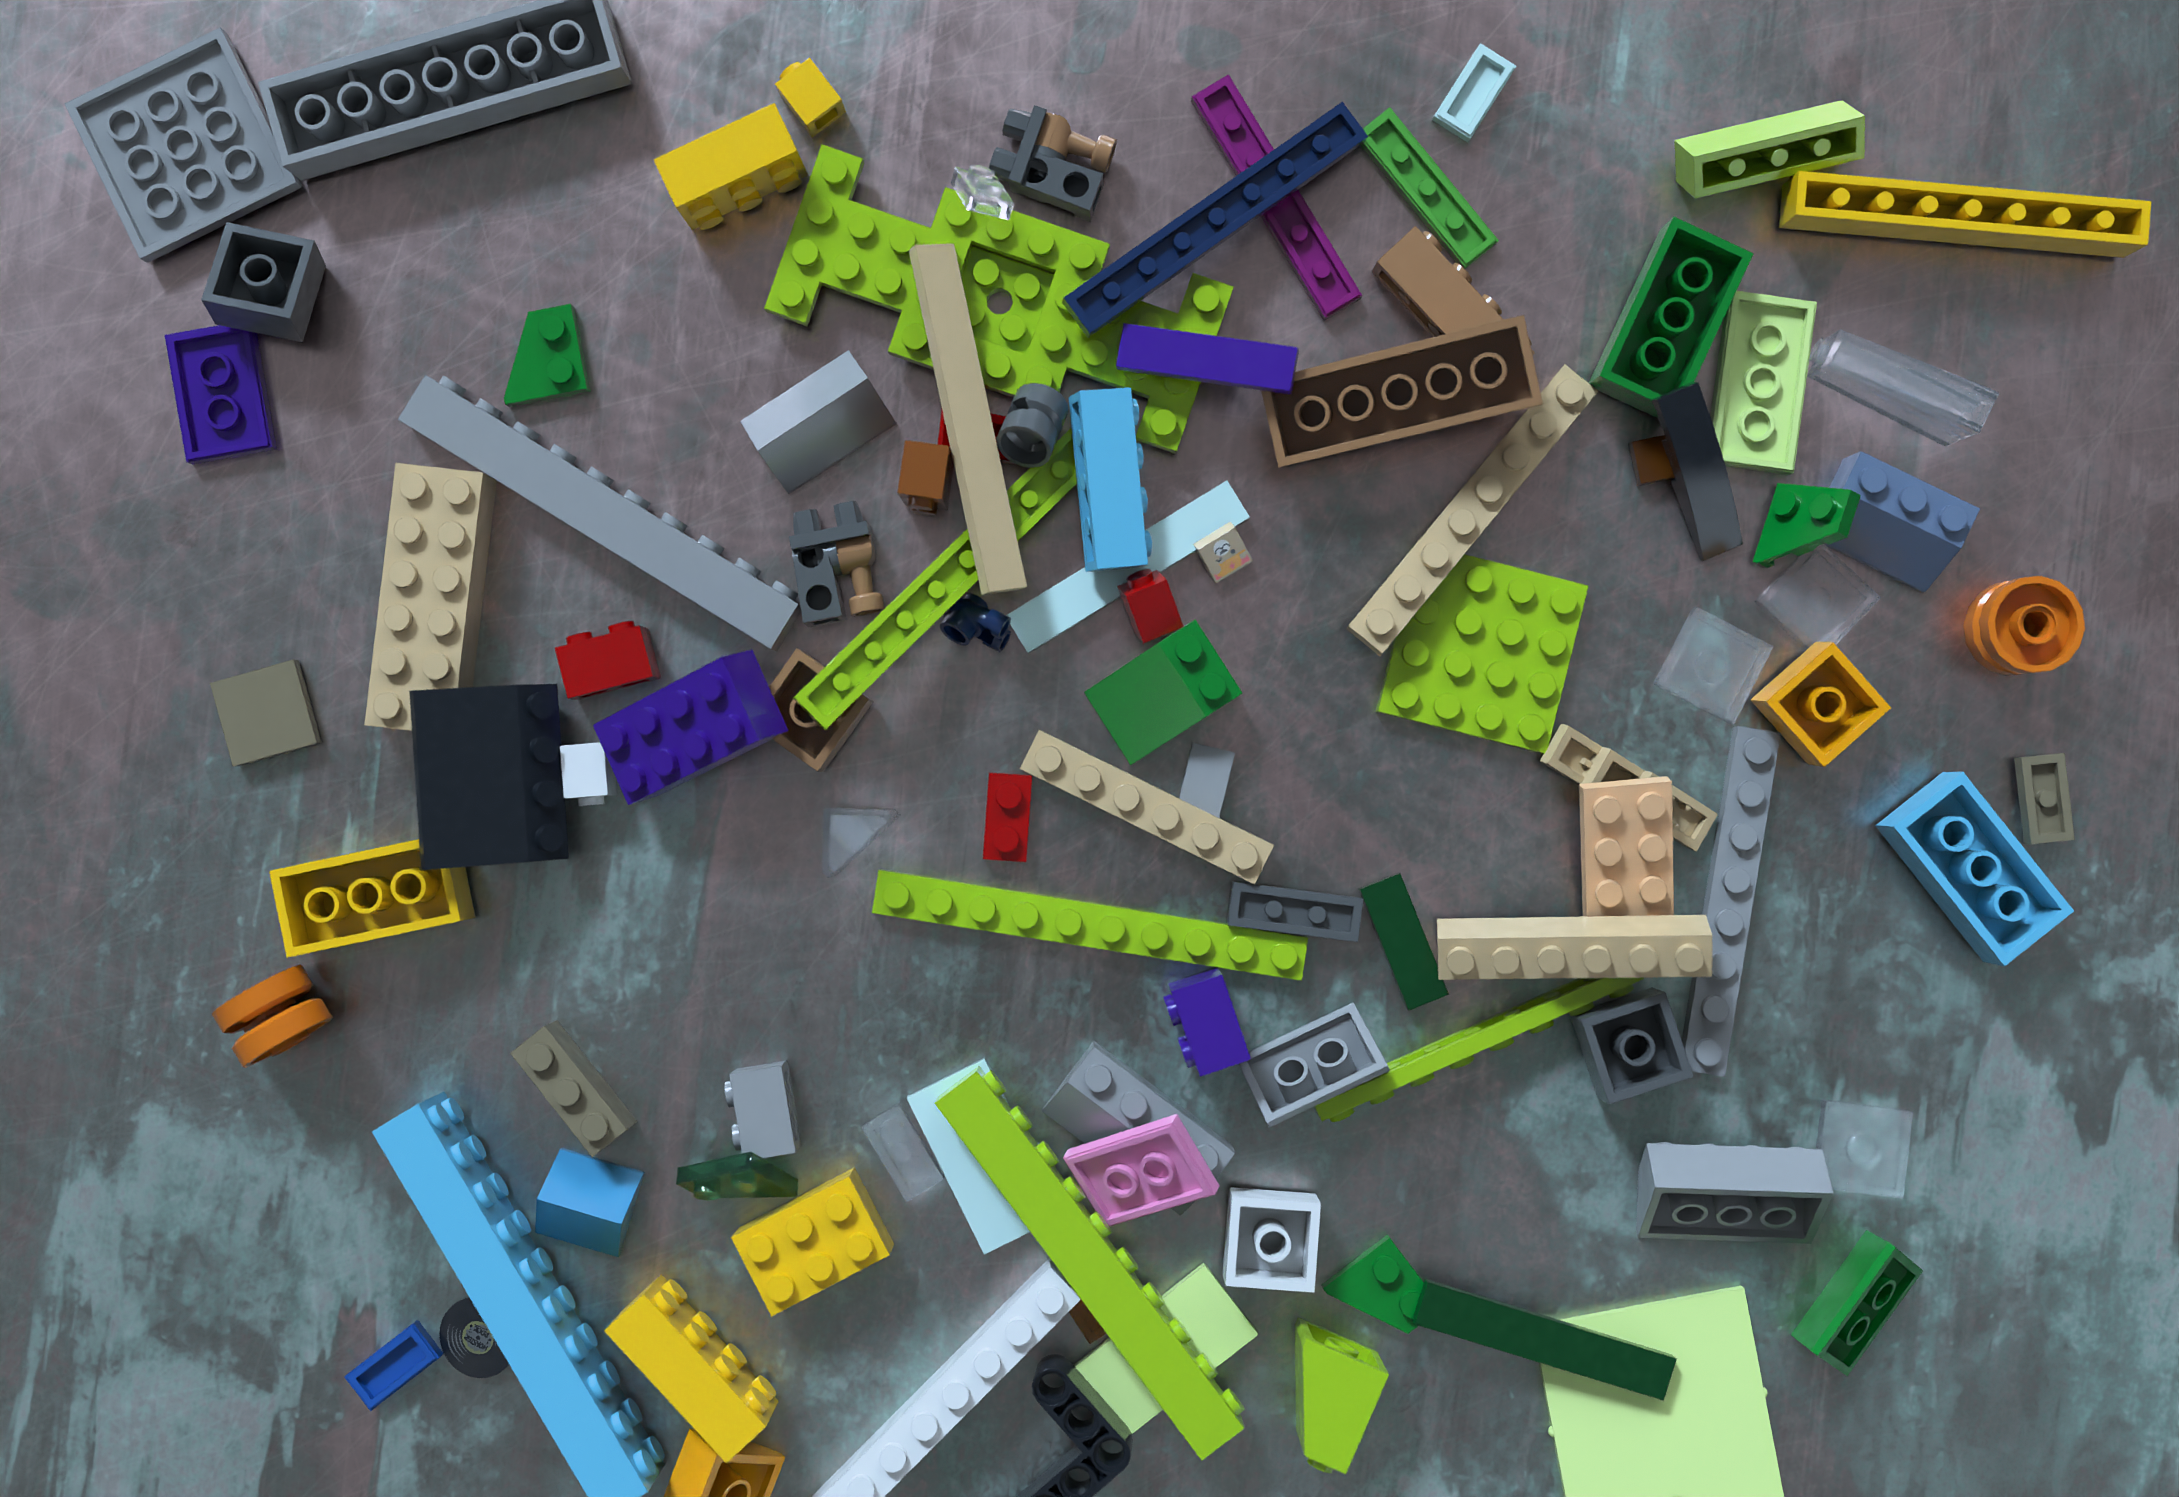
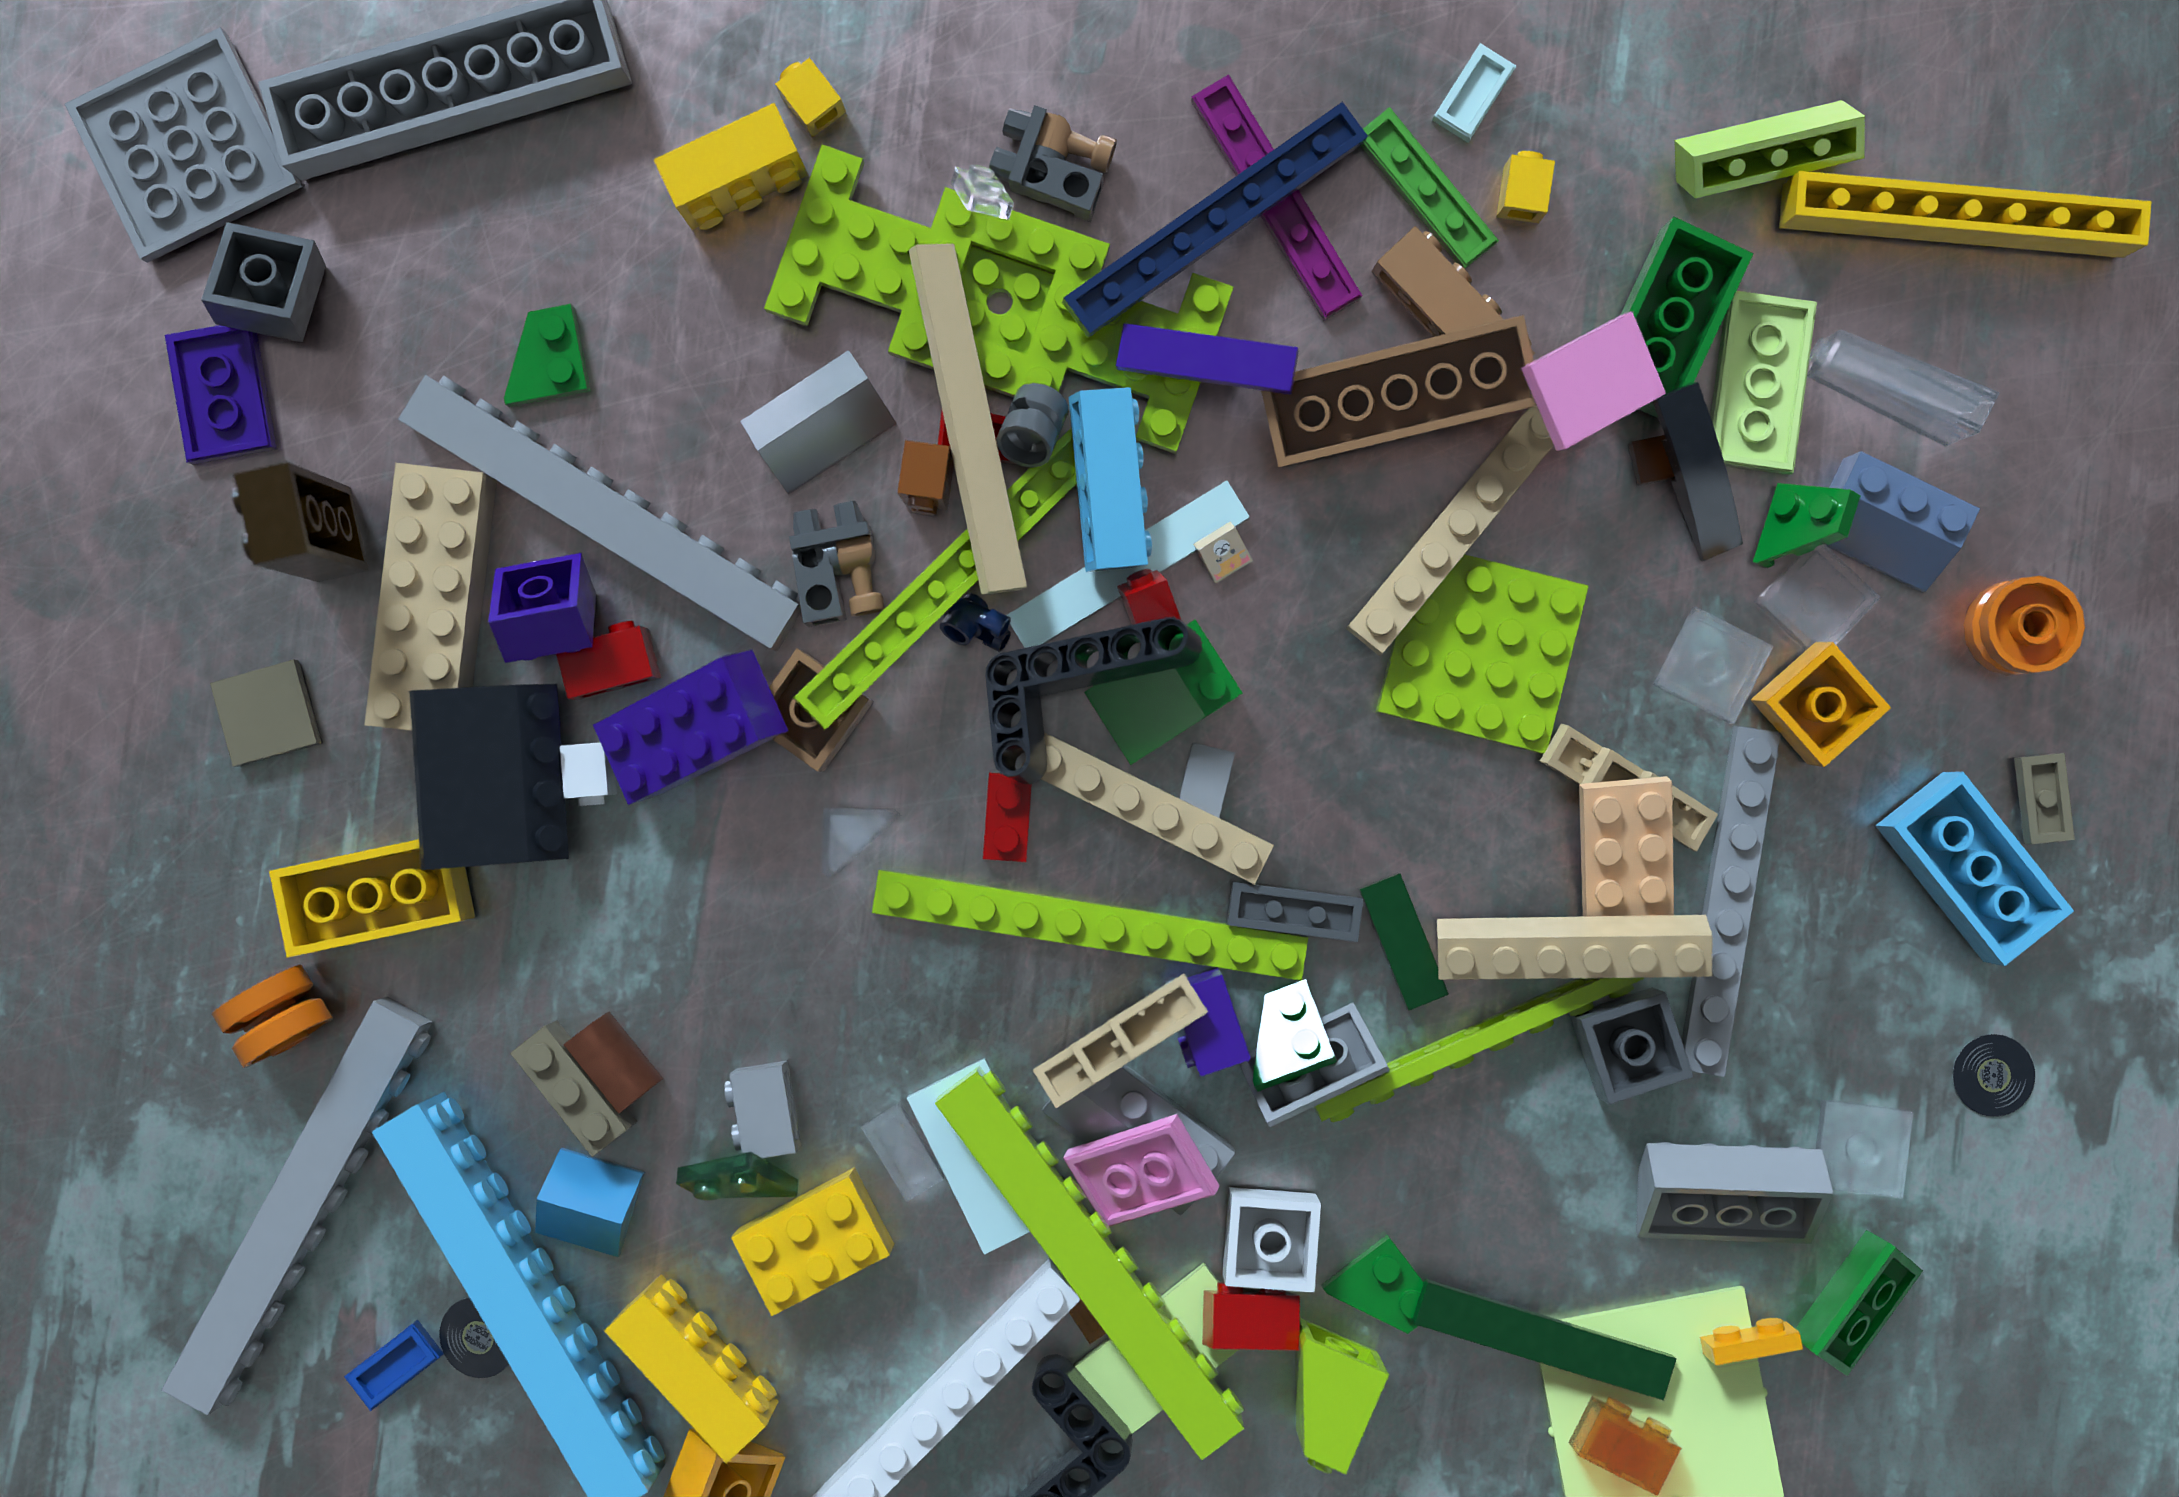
none -> light grey brick [161,997,433,1416]
none -> dark brown brick [232,462,369,582]
none -> dark purple brick [488,553,596,663]
none -> copper brick [564,1011,663,1113]
none -> black beam [985,617,1202,784]
none -> tan slope [1033,974,1208,1108]
none -> red brick [1202,1282,1300,1350]
none -> wing [1252,979,1337,1092]
none -> yellow brick [1496,151,1555,224]
none -> bright pink tile [1521,311,1666,451]
none -> clear orange brick [1569,1396,1681,1496]
none -> light orange plate [1700,1318,1803,1366]
none -> black sticker [1953,1034,2035,1117]

